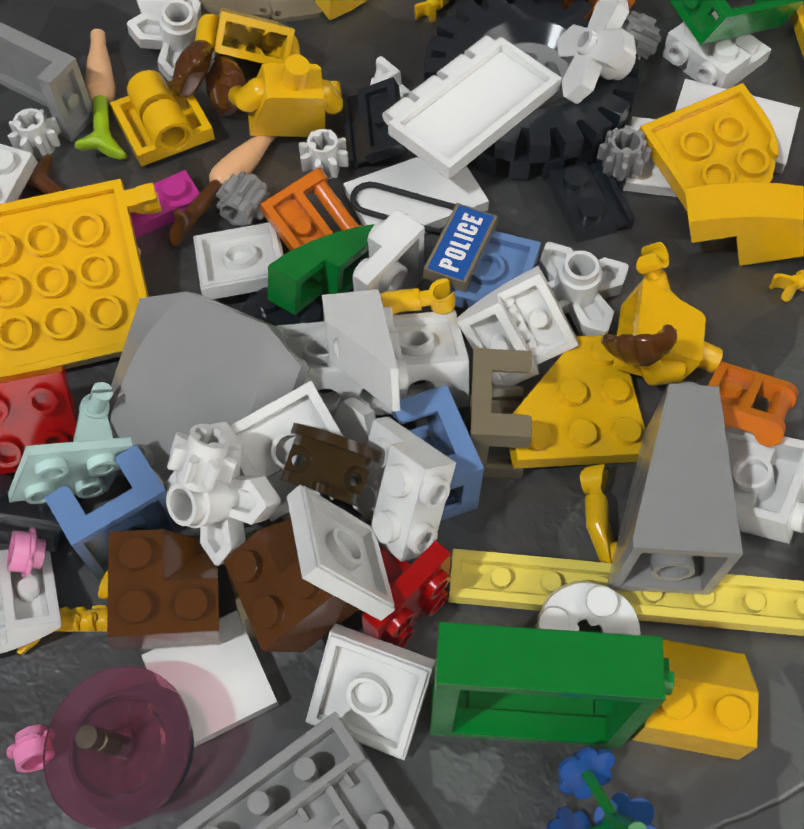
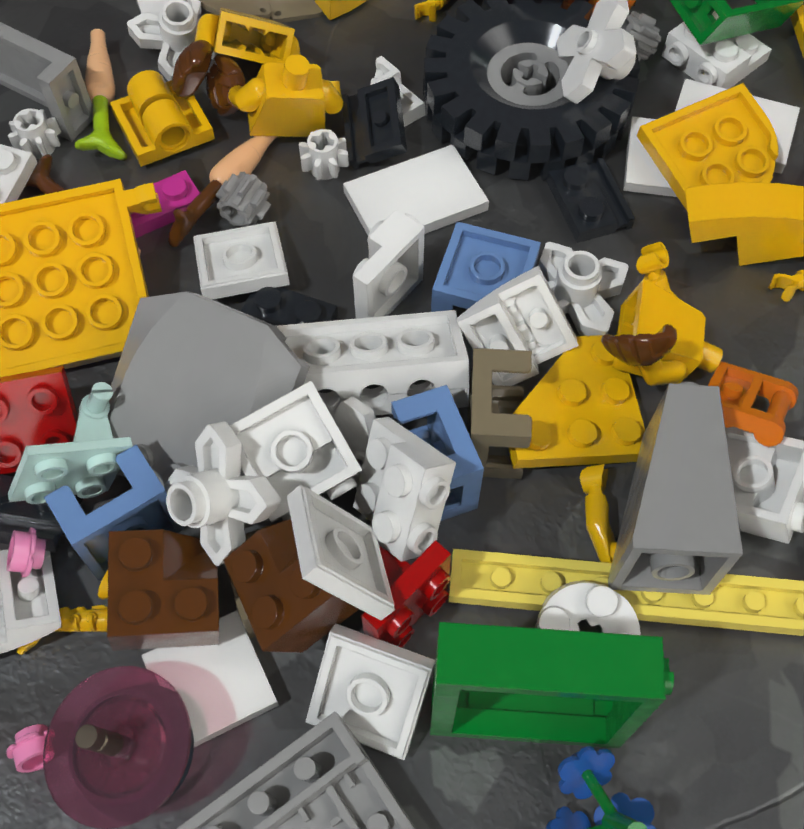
white gear [167,424,239,493] -> none
orange plate [260,168,364,251] -> none
green slope [268,224,375,315] -> none
dark brown piece [280,423,382,506] -> none
white slope [322,289,408,412] -> none
black piece [350,181,456,236] -> none
yellow arm [380,278,456,316] -> none
white hinge [382,36,562,180] -> none
tile [423,203,498,292] -> none
light grey gear [597,125,652,181] -> none
yellow slope [632,640,759,760] -> none

